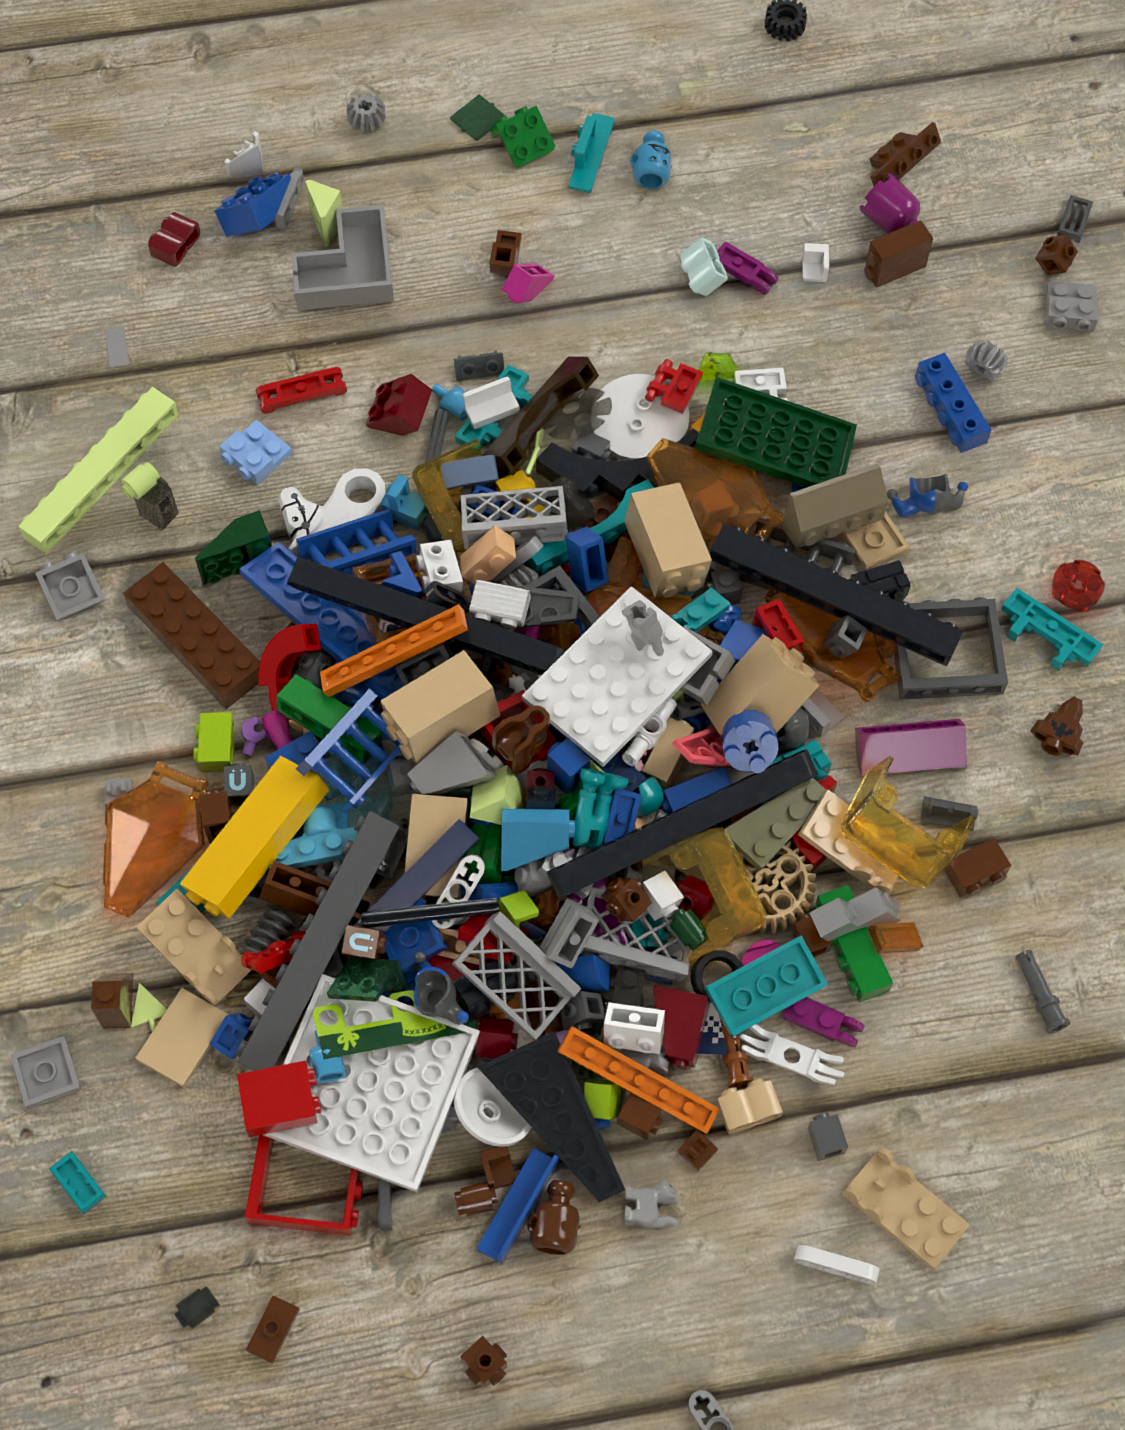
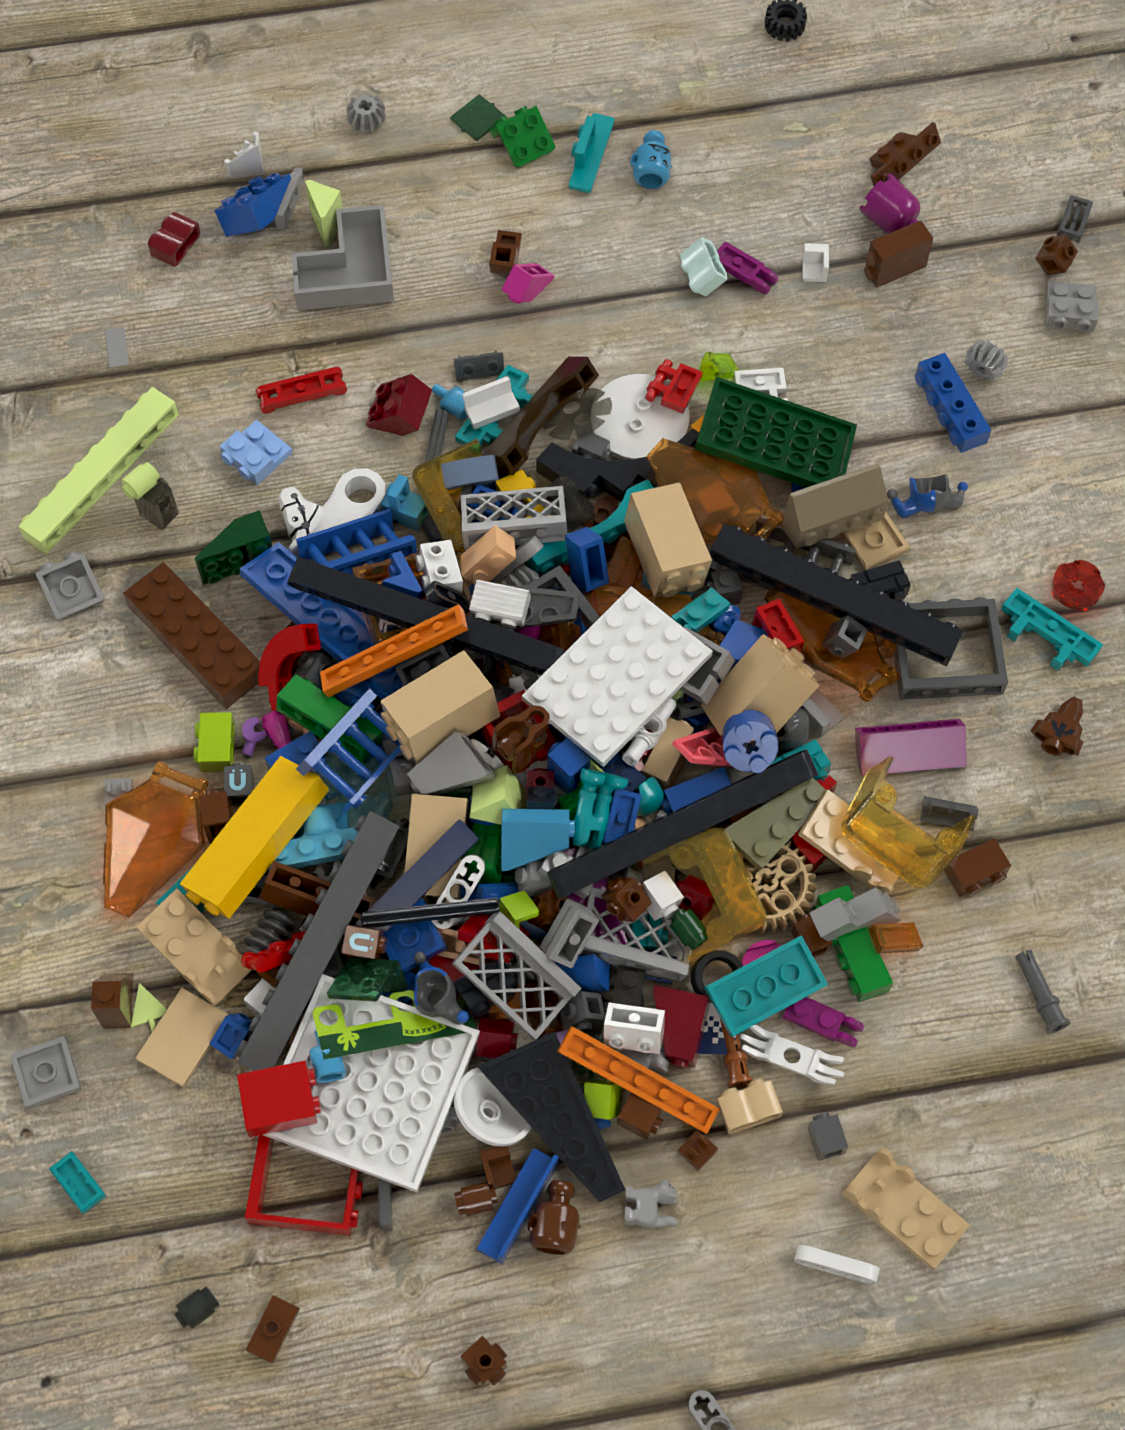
yellowish green piece [526,429,545,475] -> none
light grey animal [621,600,664,656] -> none

